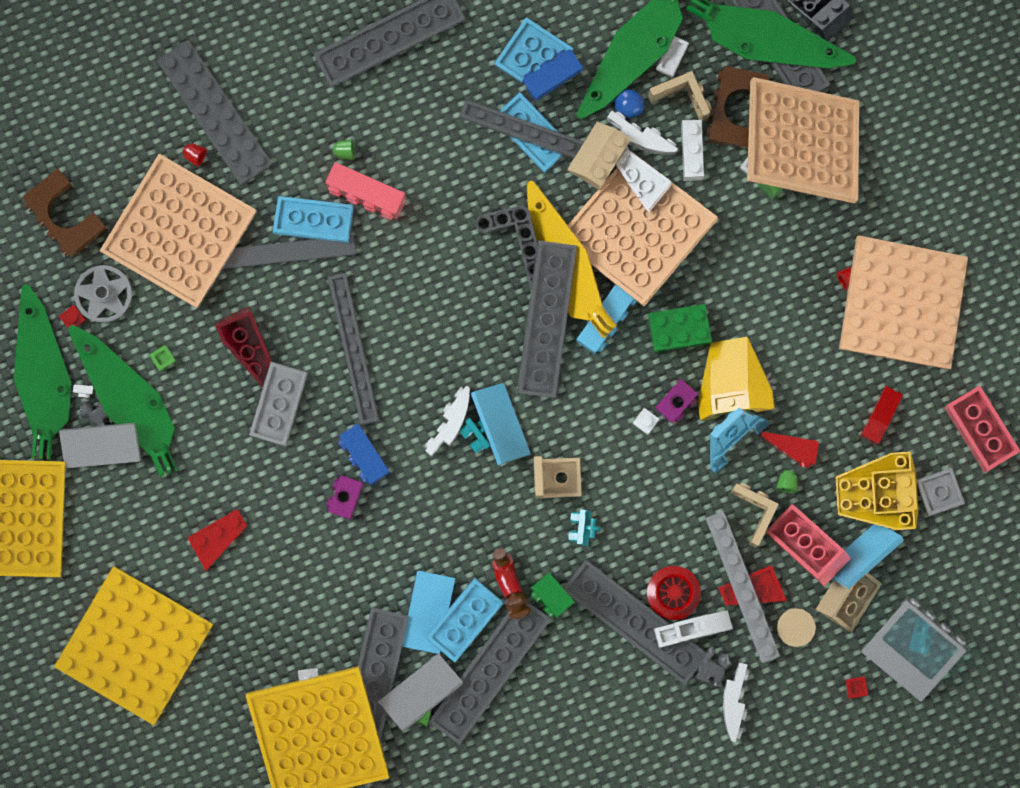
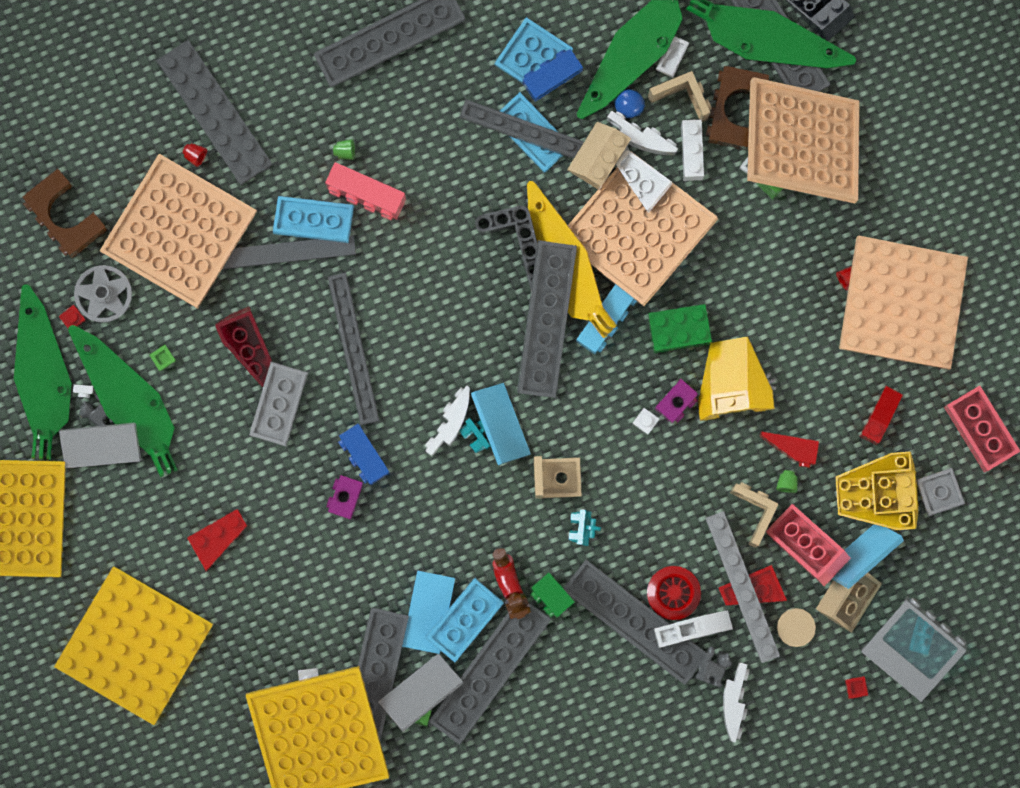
medium azure wing [710,407,770,474] -> none

